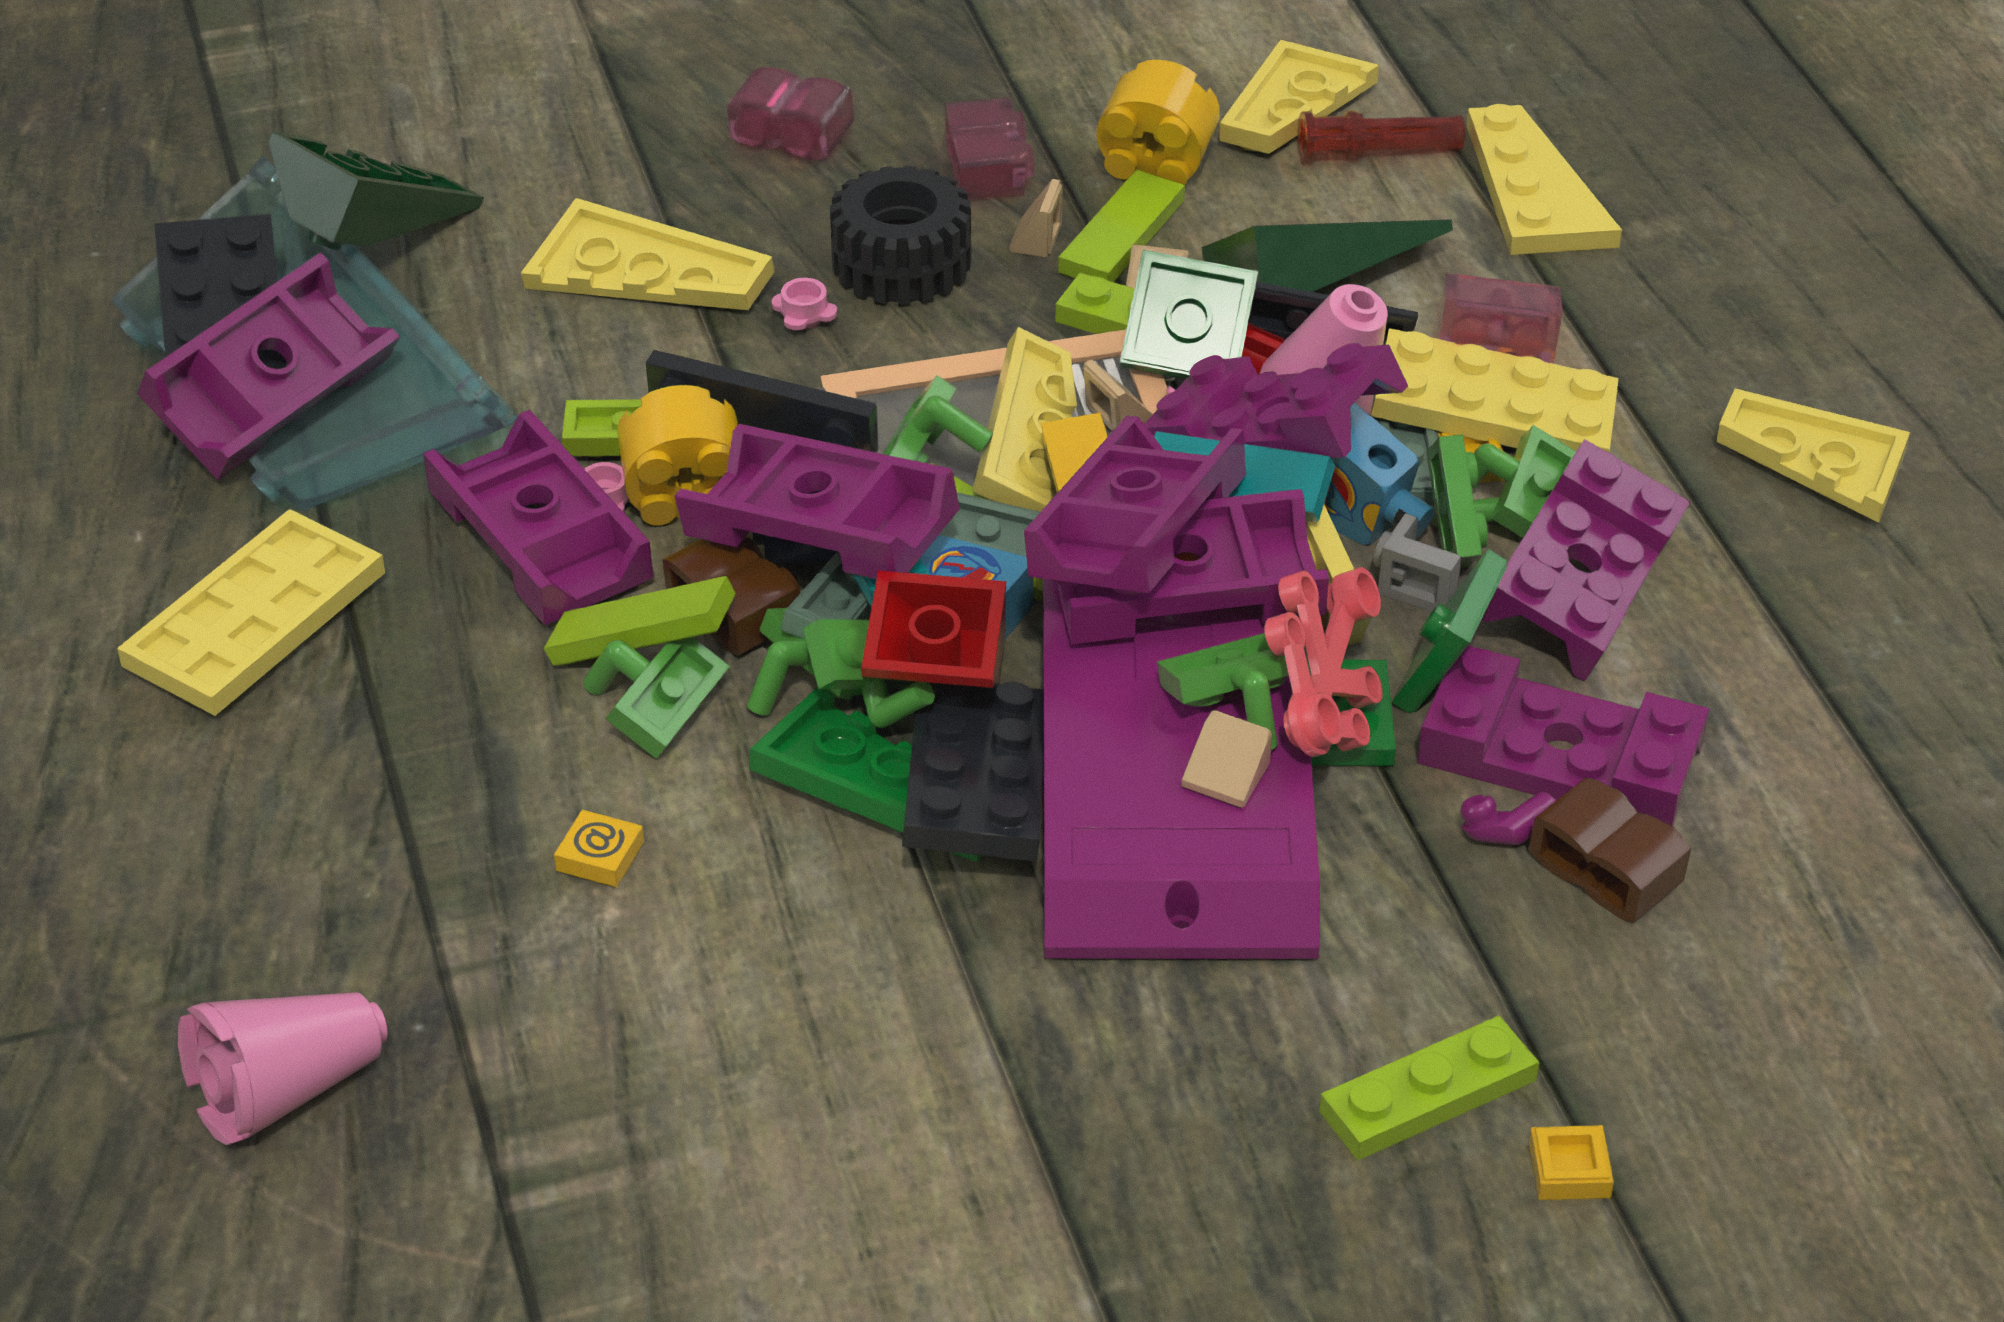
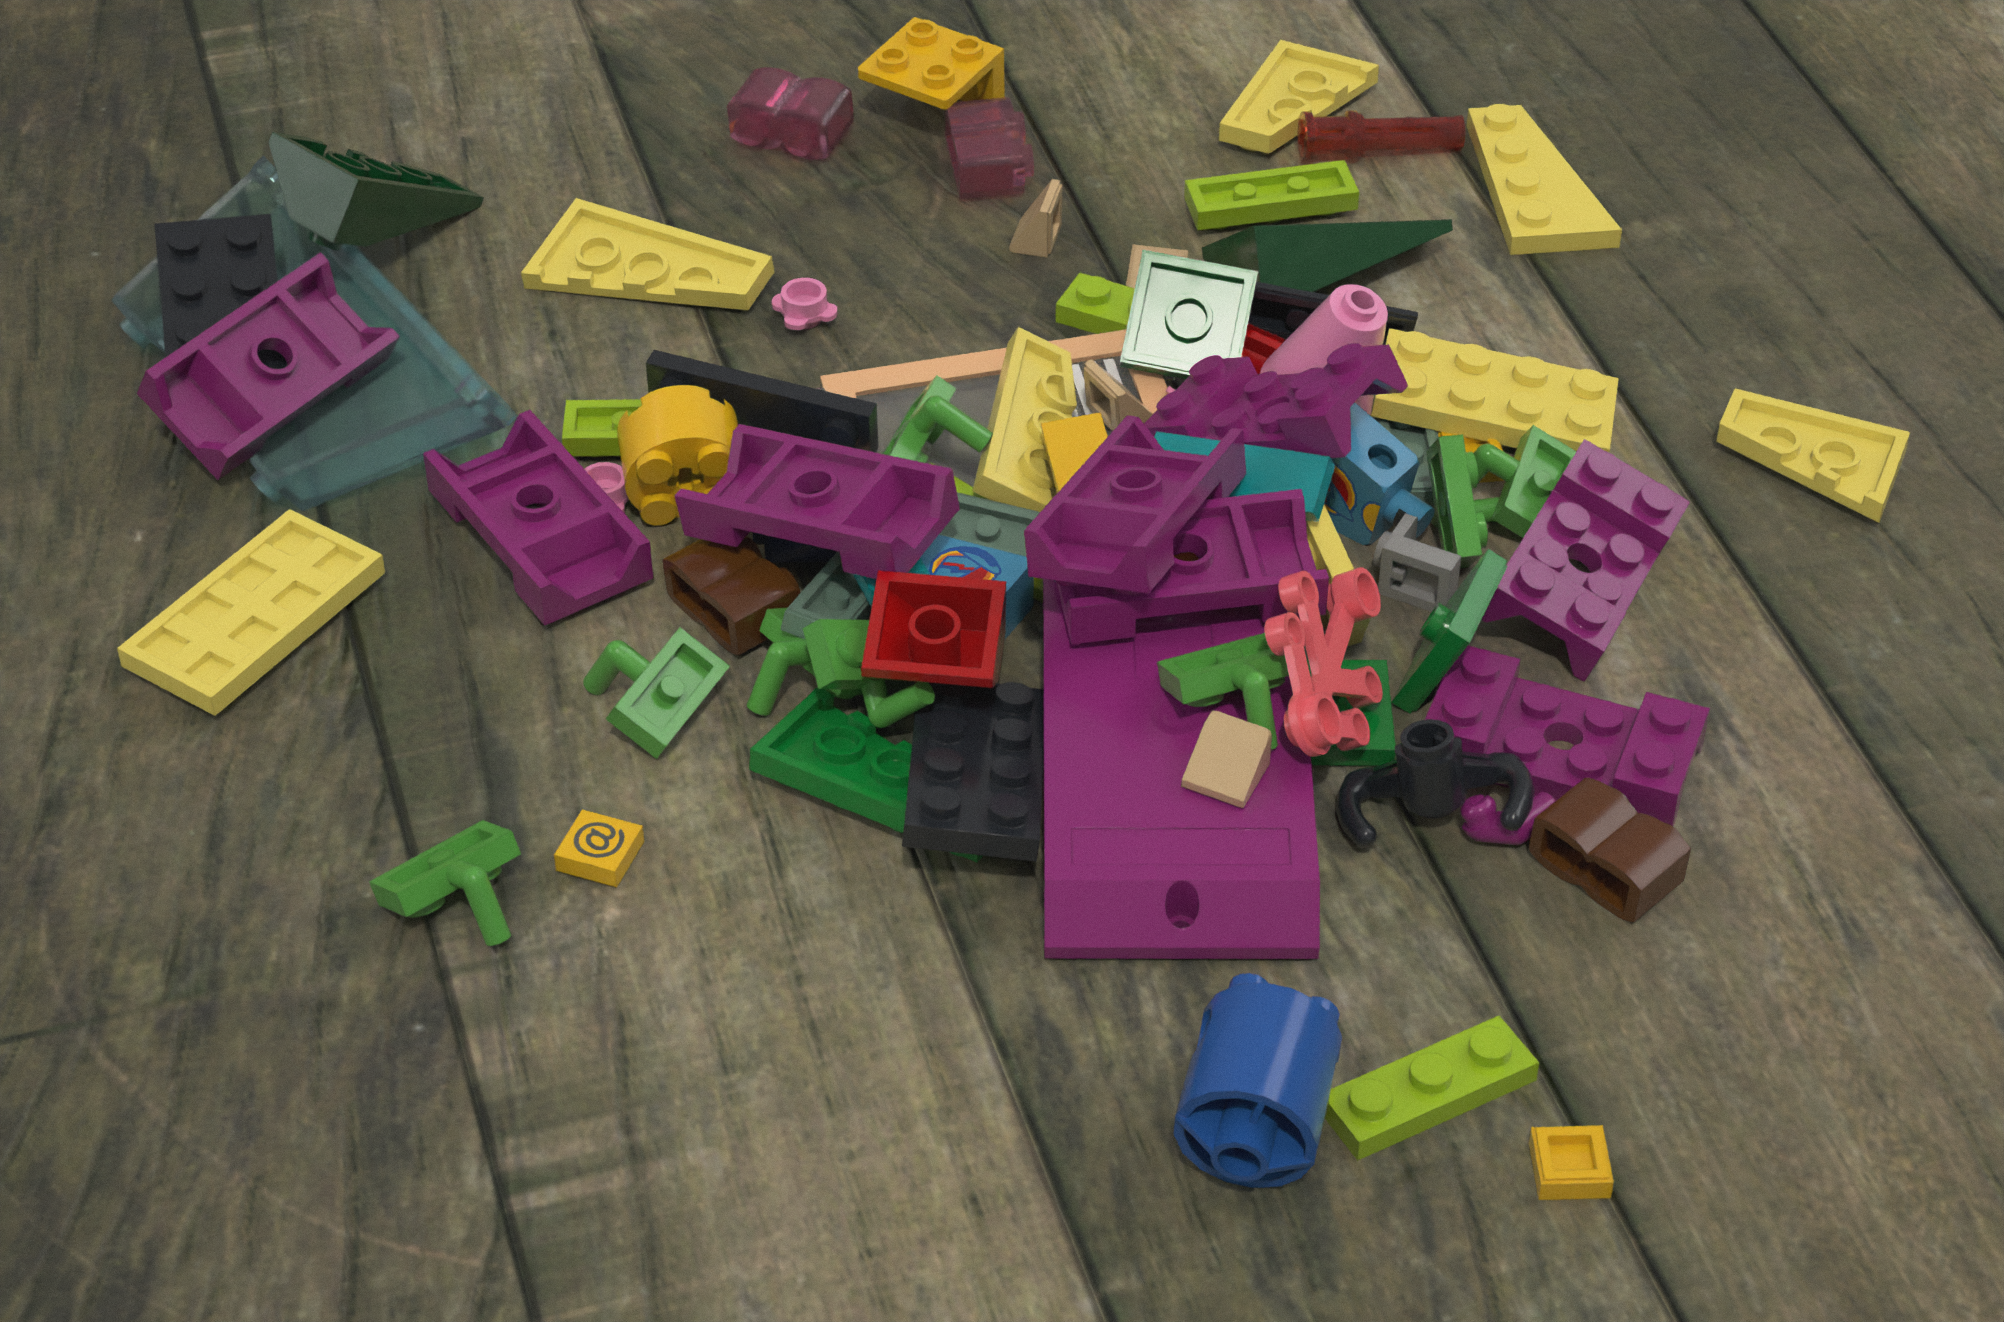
bright pink cone [178,992,388,1145] -> none
lime tile [544,576,736,666] -> none
black tyre [830,165,972,305] -> none
lime tile [1058,169,1185,282] -> none
yellow brick [1096,60,1220,185] -> none
clear pink brick [1437,273,1563,364] -> none
none -> bright green plate [369,820,521,946]
none -> yellow bracket [858,17,1005,112]
none -> blue cylinder [1173,973,1342,1188]
none -> lime plate [1184,160,1359,230]
none -> black piece [1336,719,1535,848]

